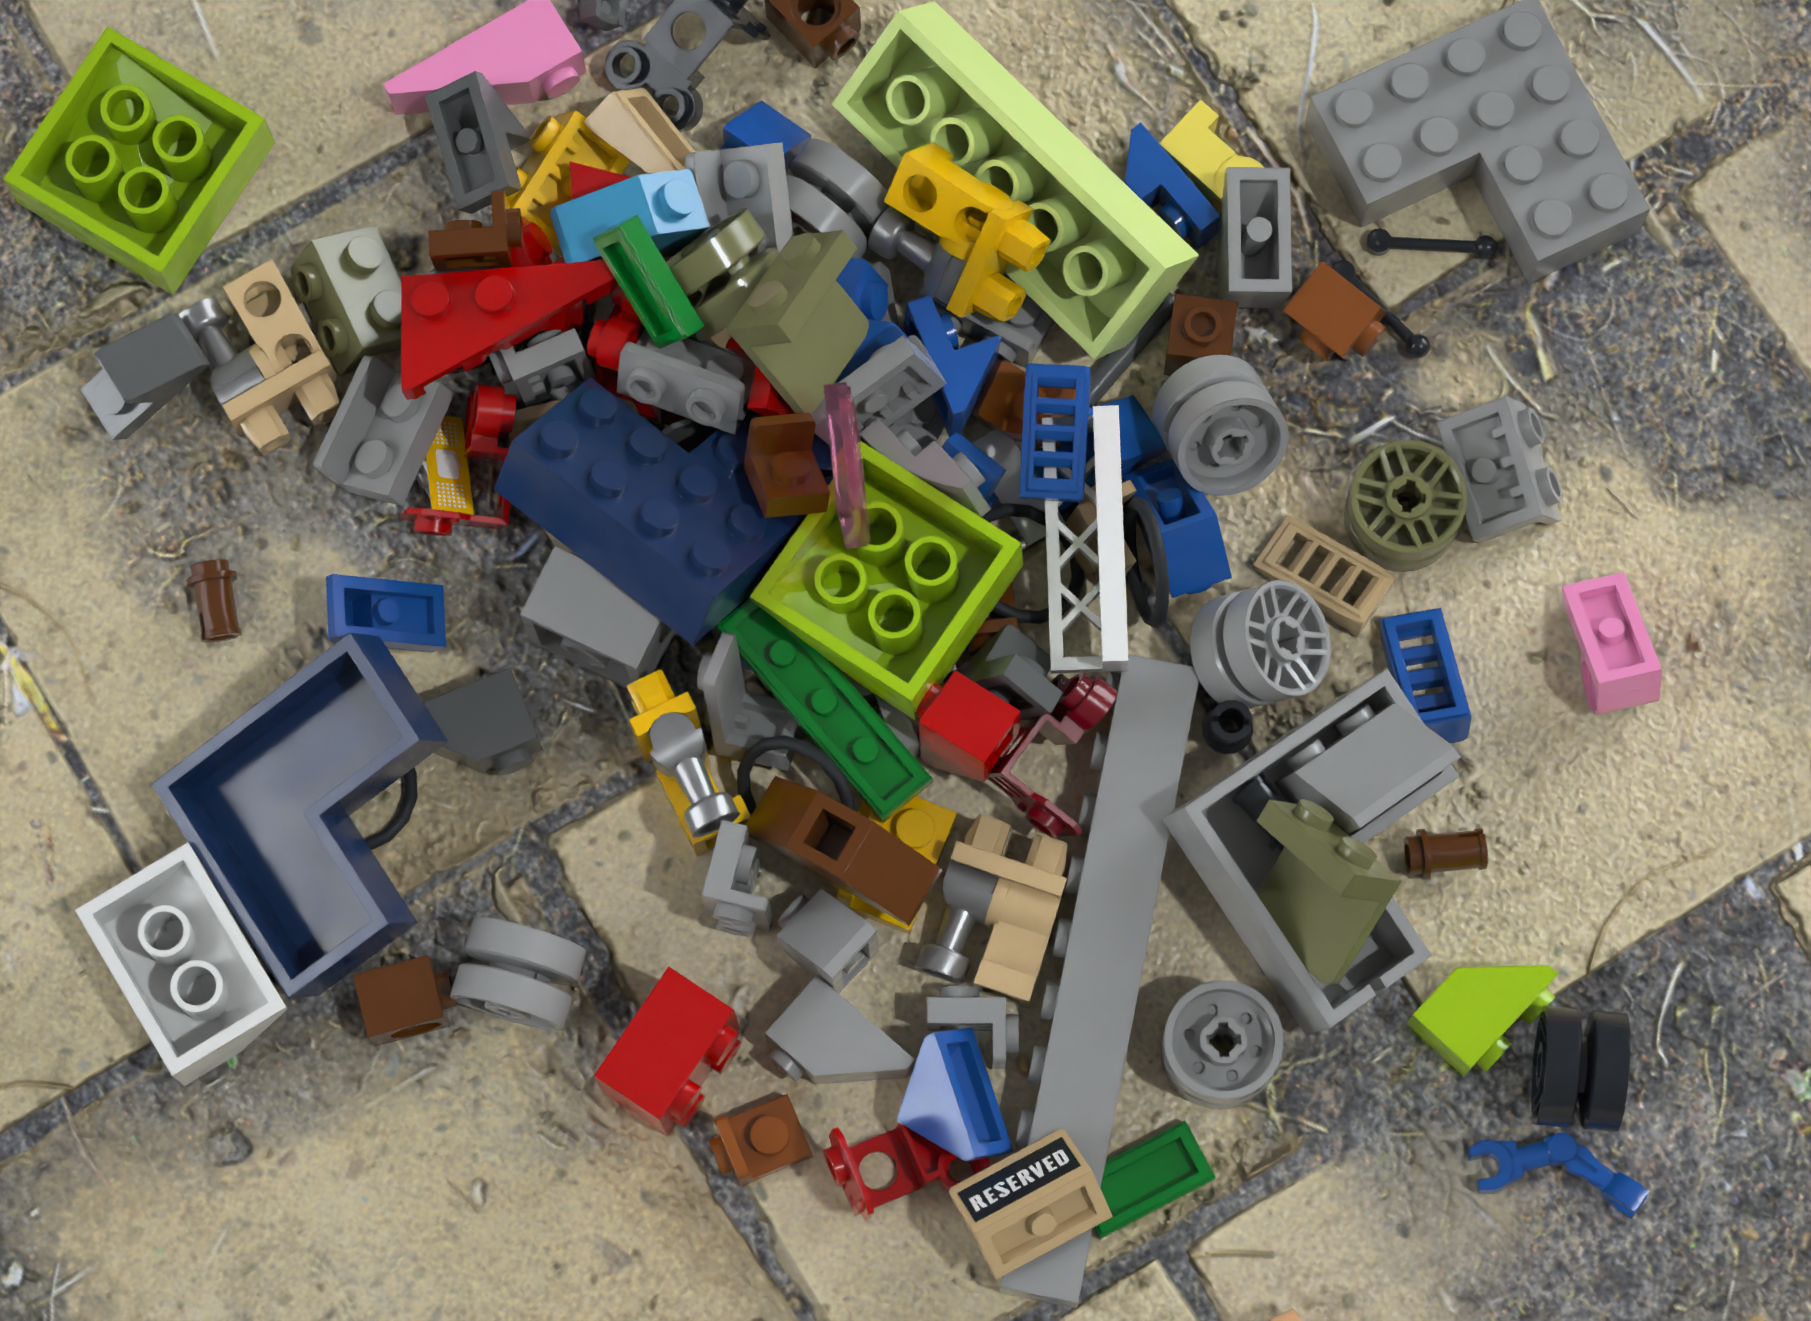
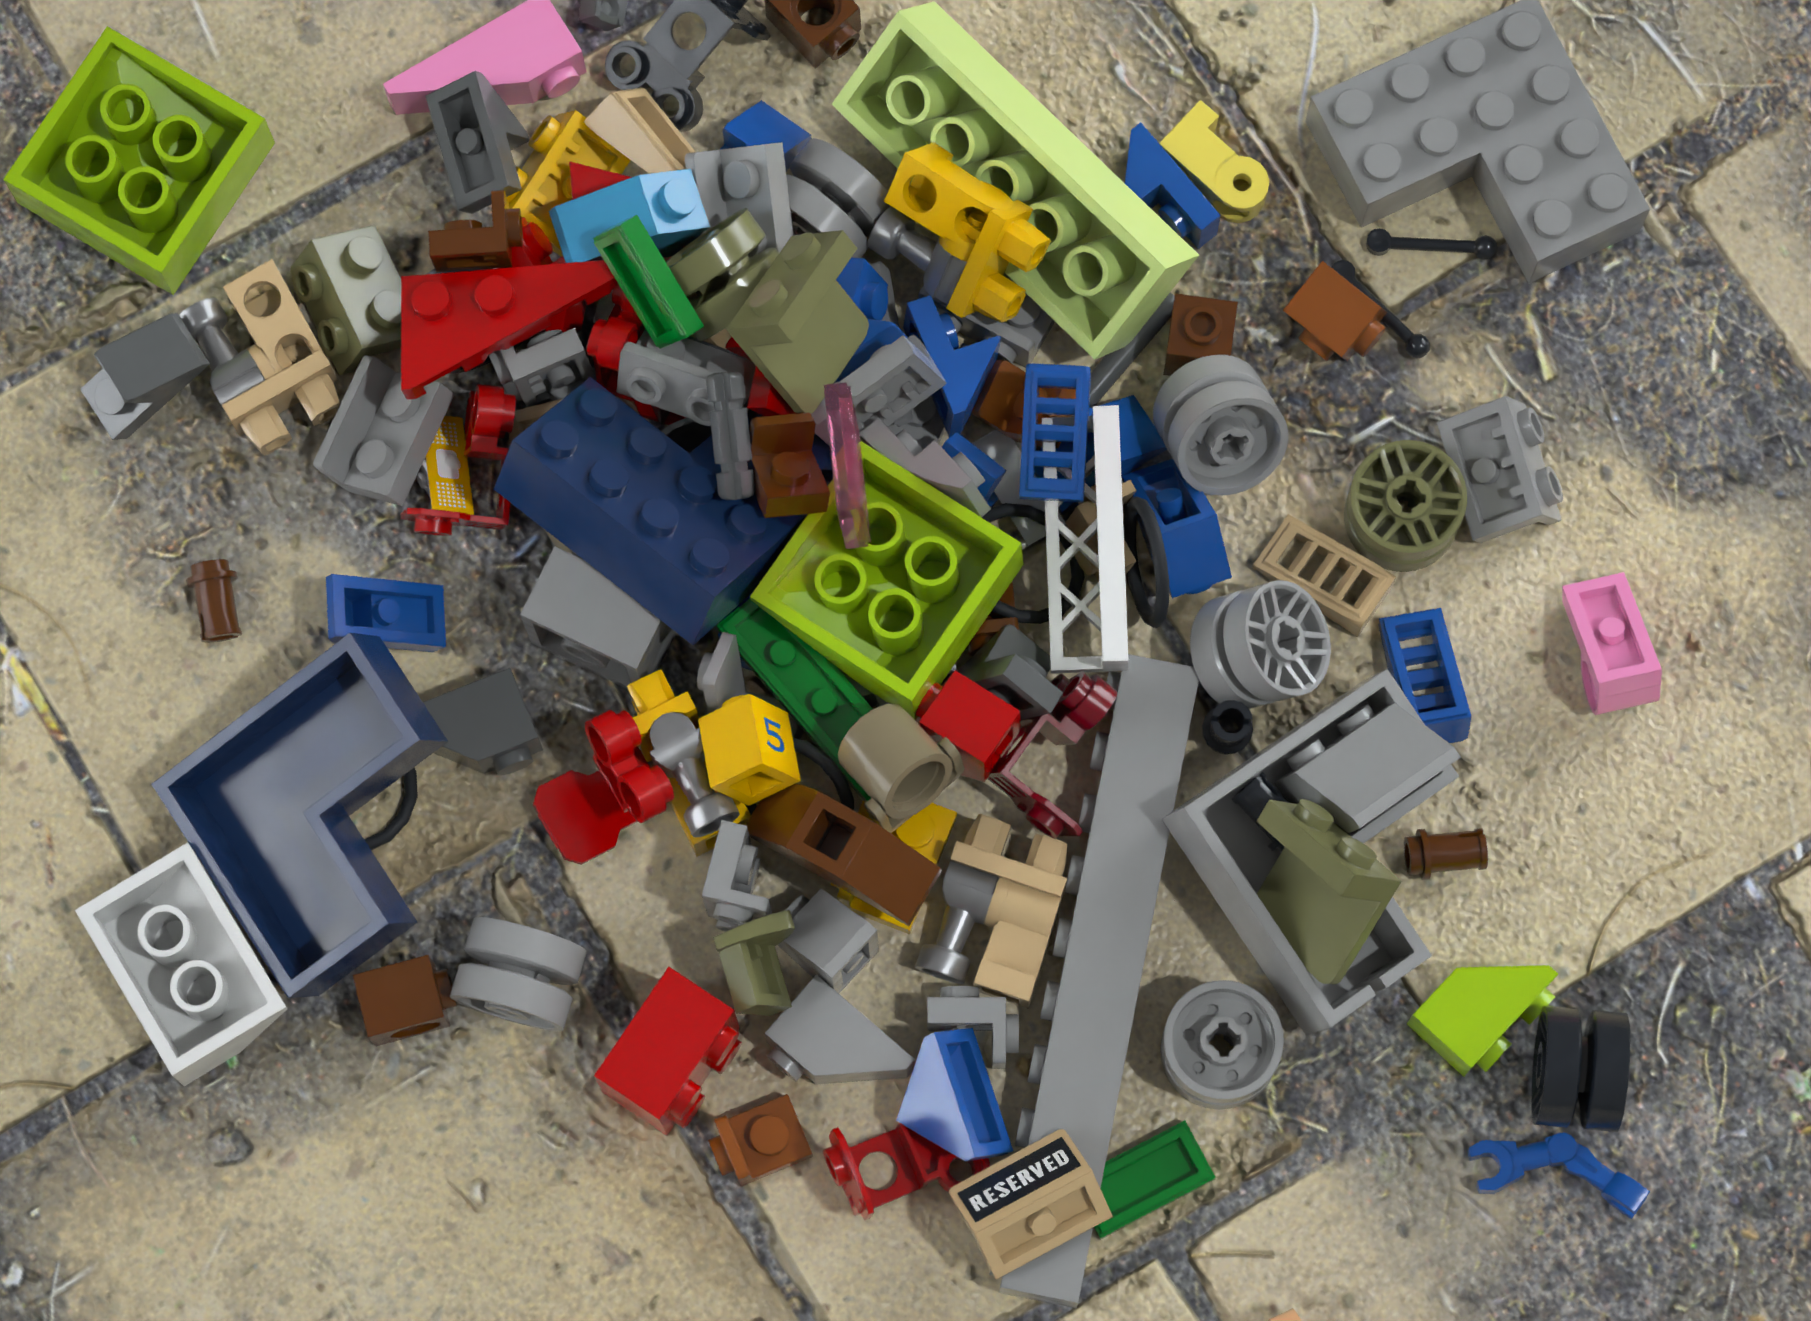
light grey slope [1217,167,1292,308] -> none
none -> red piece [533,710,674,865]
none -> yellow brick [698,694,801,806]
none -> dark grey axle [706,371,755,500]
none -> olive tile [713,910,795,1016]
none -> dark tan piece [838,704,964,833]

